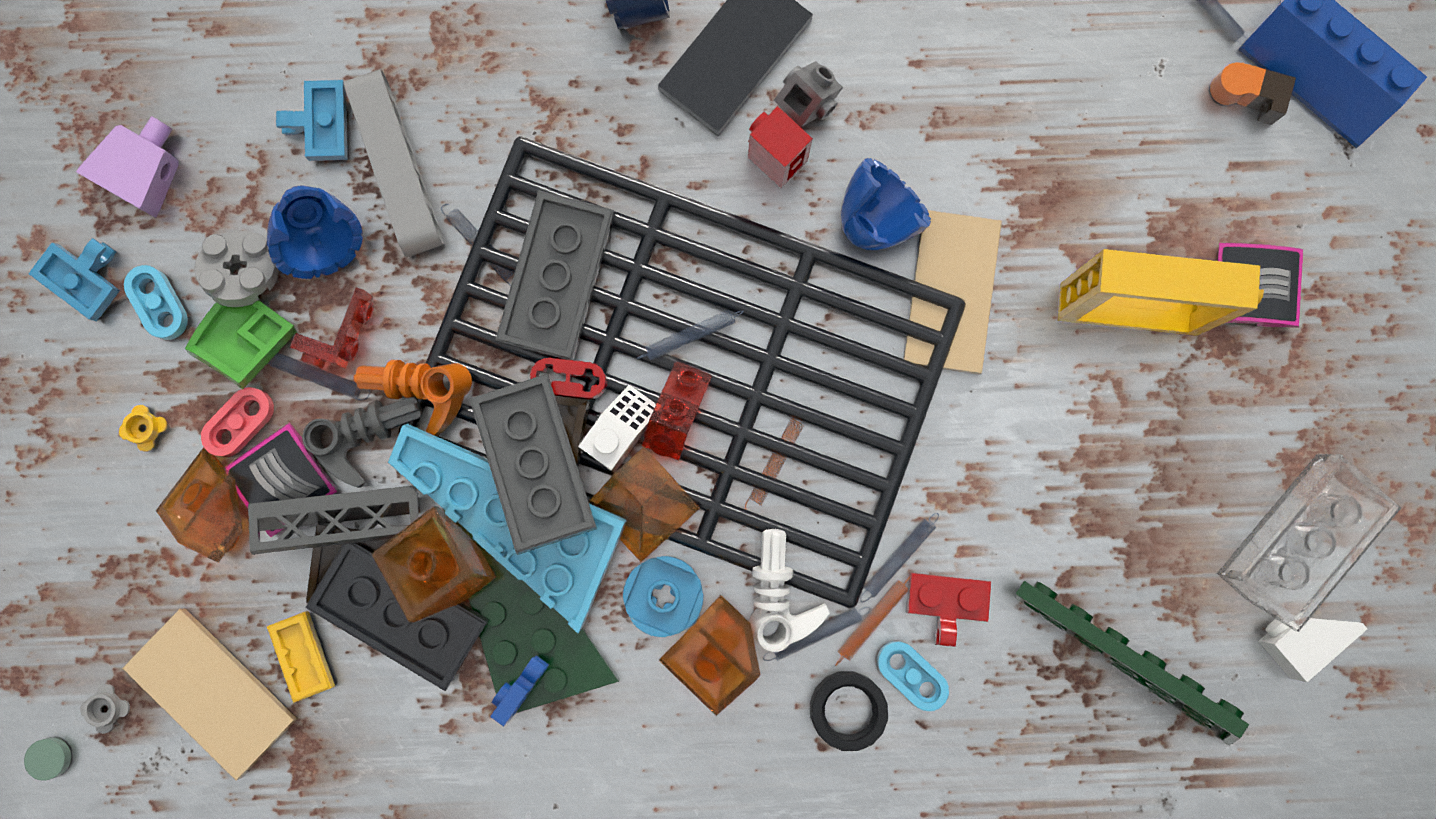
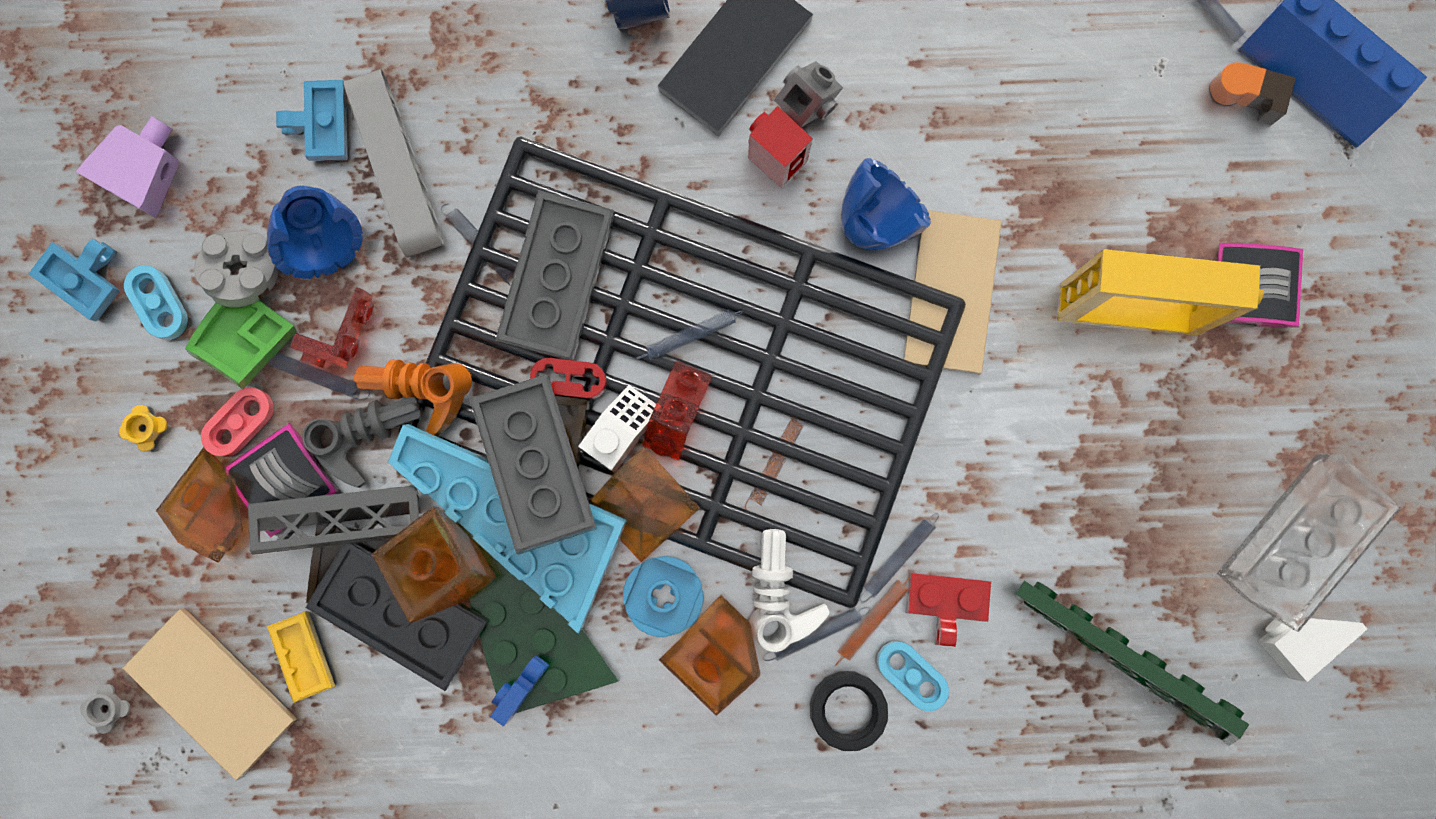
sand green tile [24,737,71,781] -> none

